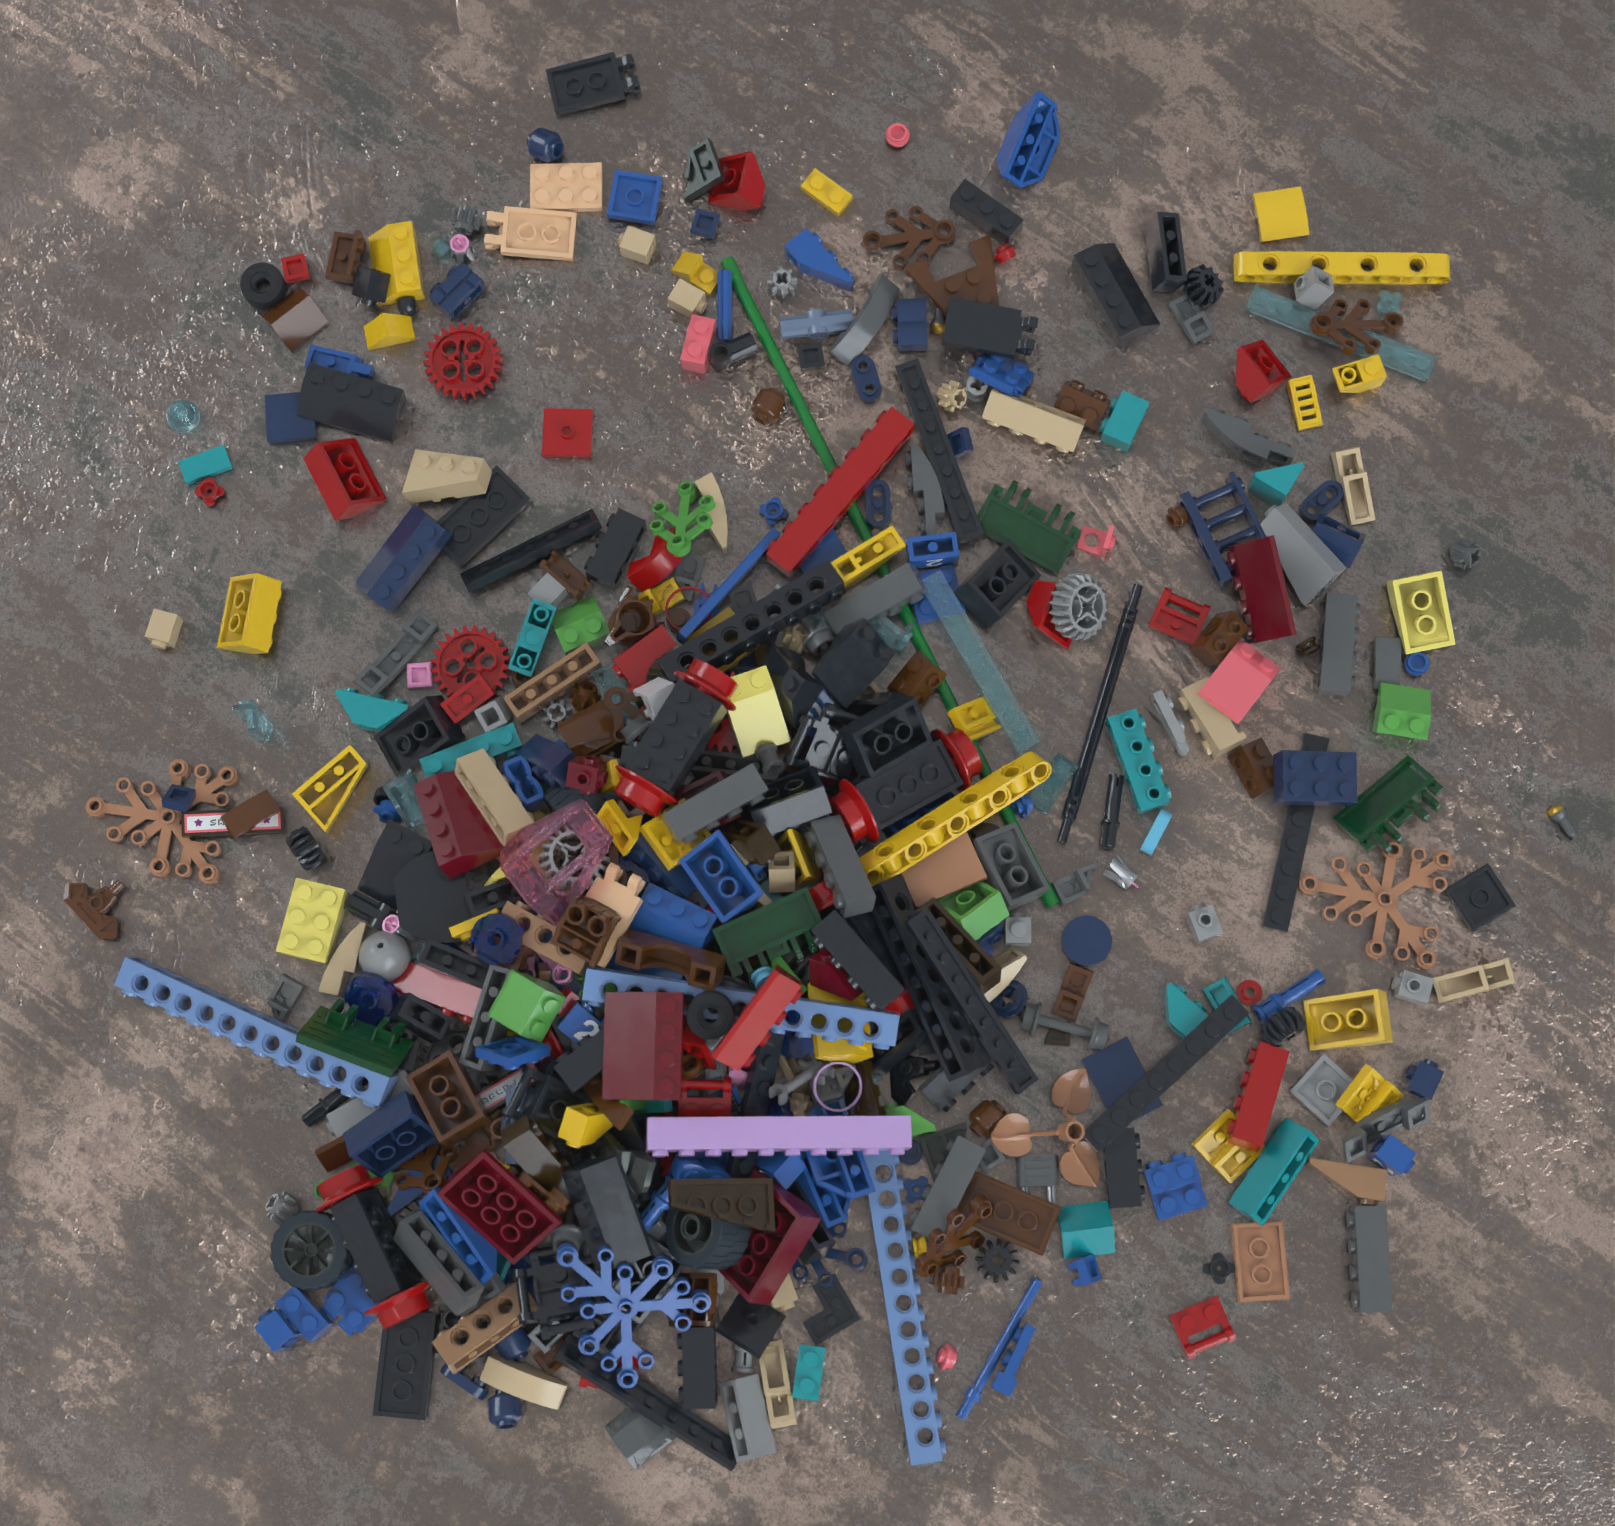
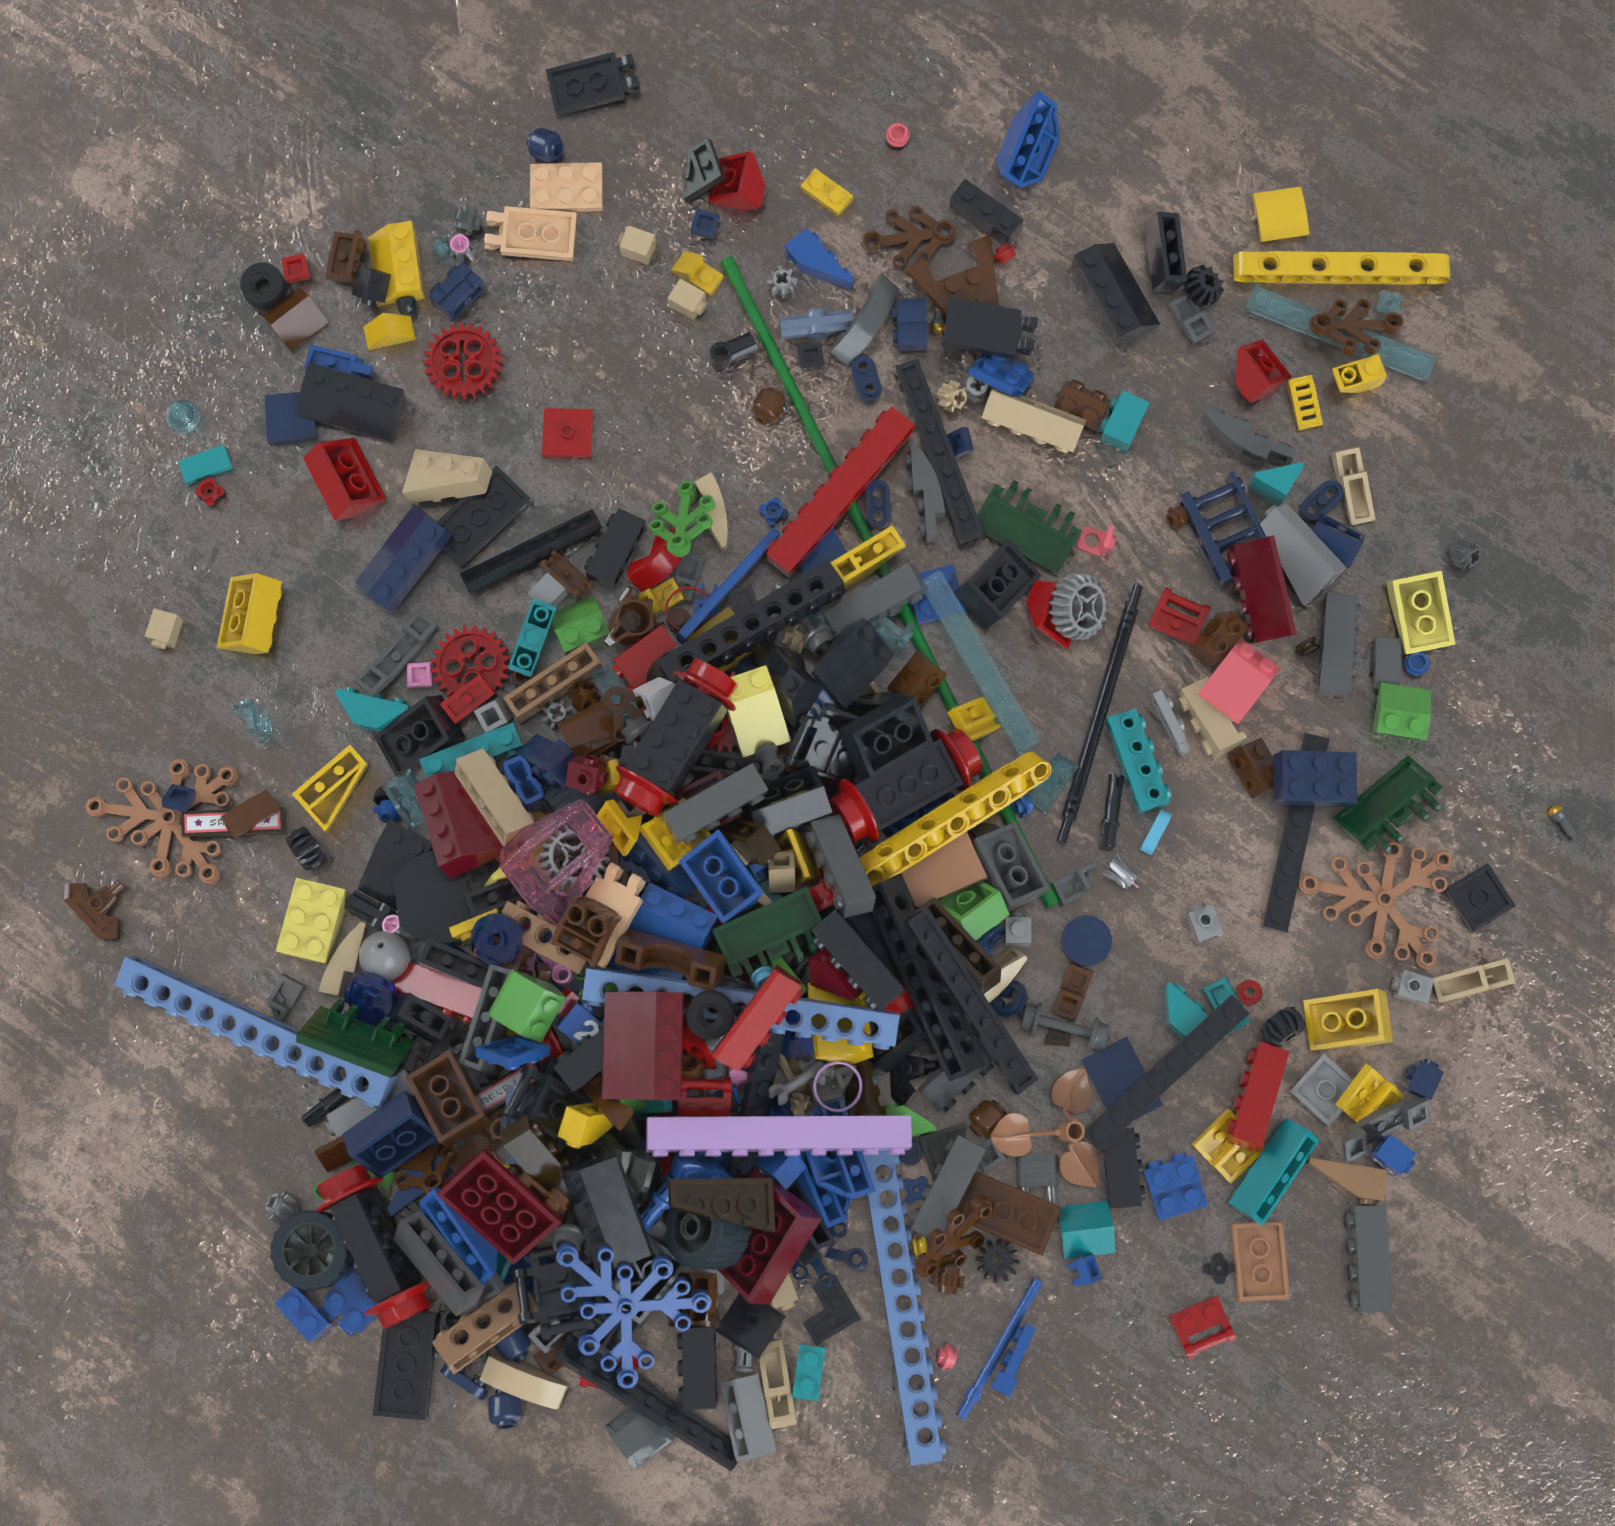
blue brick [254,1309,302,1352] -> none
blue plate [607,170,663,225] -> none
coral brick [680,314,717,374] -> none
blue axle [717,269,732,342] -> none
blue brick [906,532,959,568] -> none
blue pin [1251,969,1326,1025] -> none
light grey brick [1294,266,1334,310] -> none

